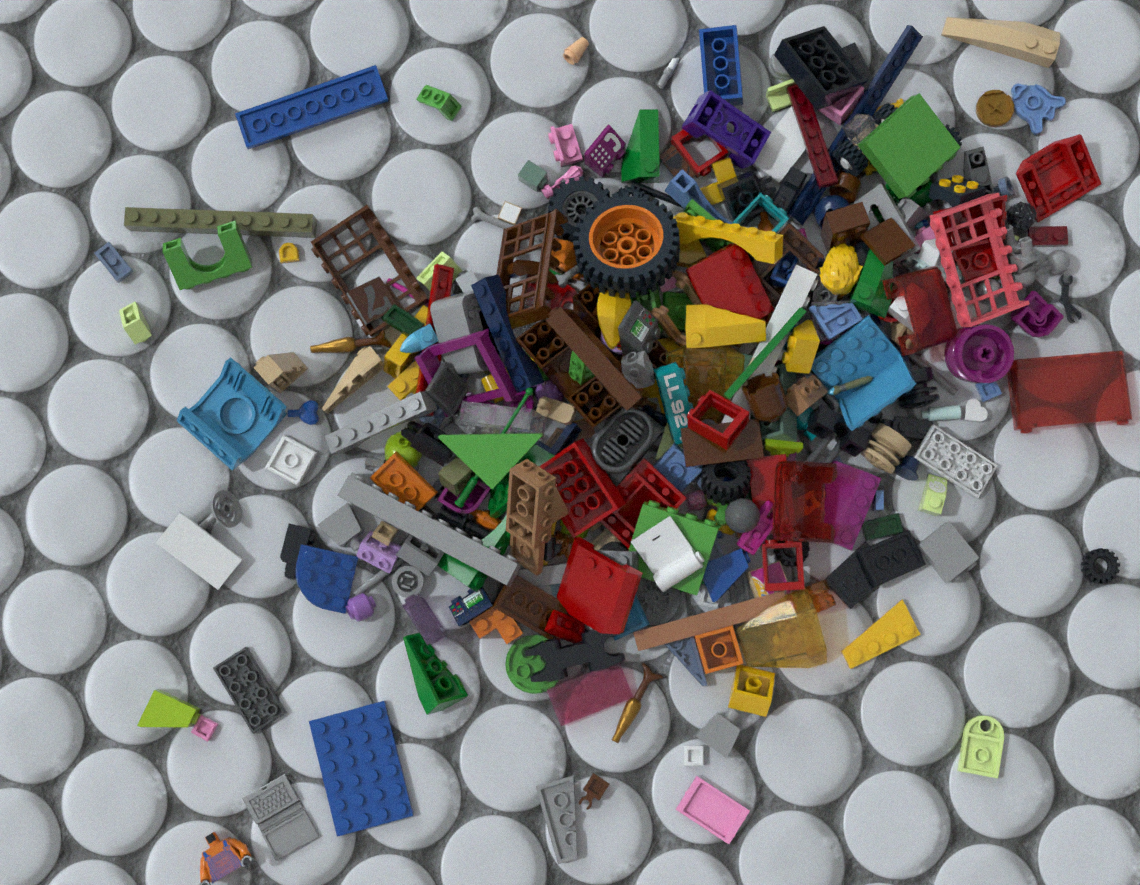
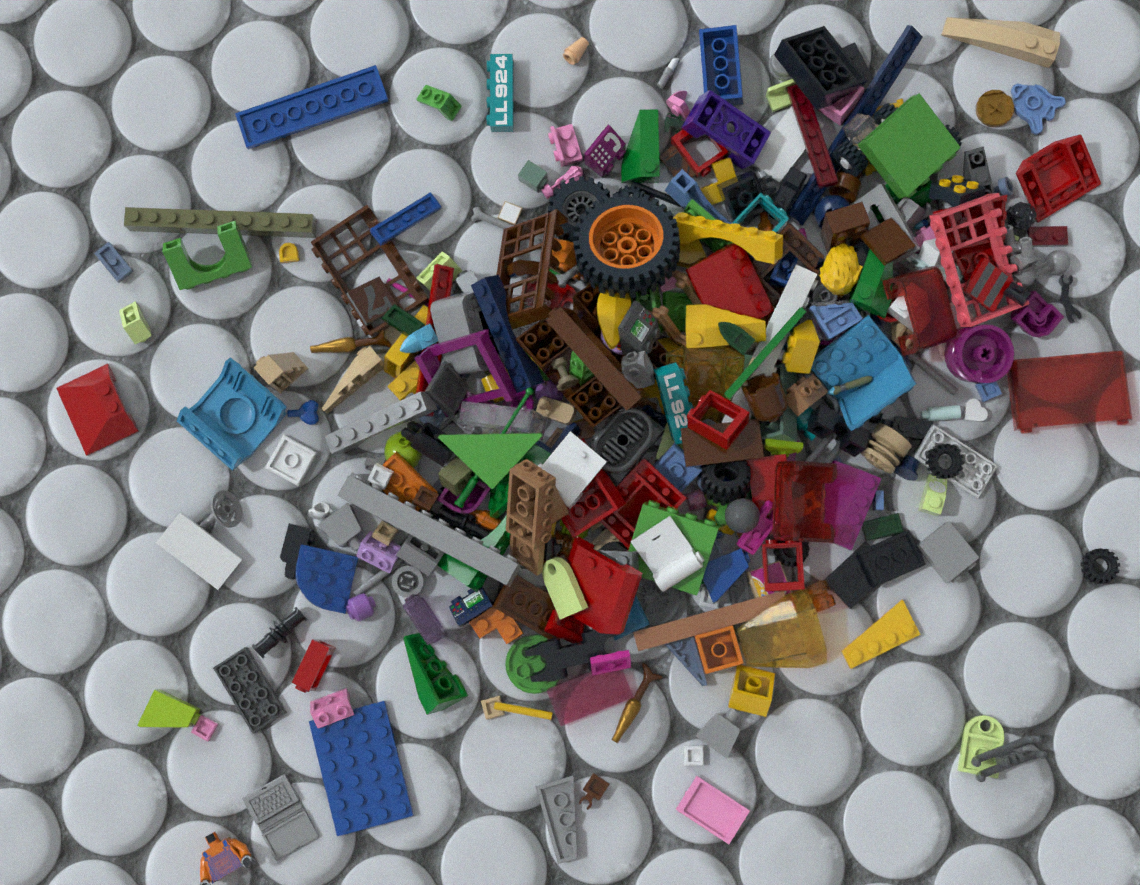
black wheel [897,367,940,409] -> none
none -> red slope [56,364,139,456]
none -> black piece [252,607,308,658]
none -> red window [292,639,336,693]
none -> white piece [309,502,334,521]
none -> bright pink bracket [310,688,354,728]
none -> white tile [367,463,394,489]
none -> blue tile [370,192,442,246]
none -> reddish brown plate [412,485,439,513]
none -> tan tile [481,696,505,720]
none -> teal brick [487,54,514,132]
none -> yellow bar [493,702,552,720]
none -> white door [538,431,607,508]
none -> yellowish green tile [542,557,588,619]
none -> dark tan piece [551,357,579,391]
none -> dark pink plate [590,650,631,676]
none -> clear green tile [664,113,685,134]
none -> bright pink plate [666,91,690,119]
none -> dark green plate [718,322,755,355]
none -> black tyre [925,443,965,479]
none -> red tile [962,258,1013,312]
none -> dark grey piece [971,735,1047,782]
none -> black piece [1003,281,1032,306]

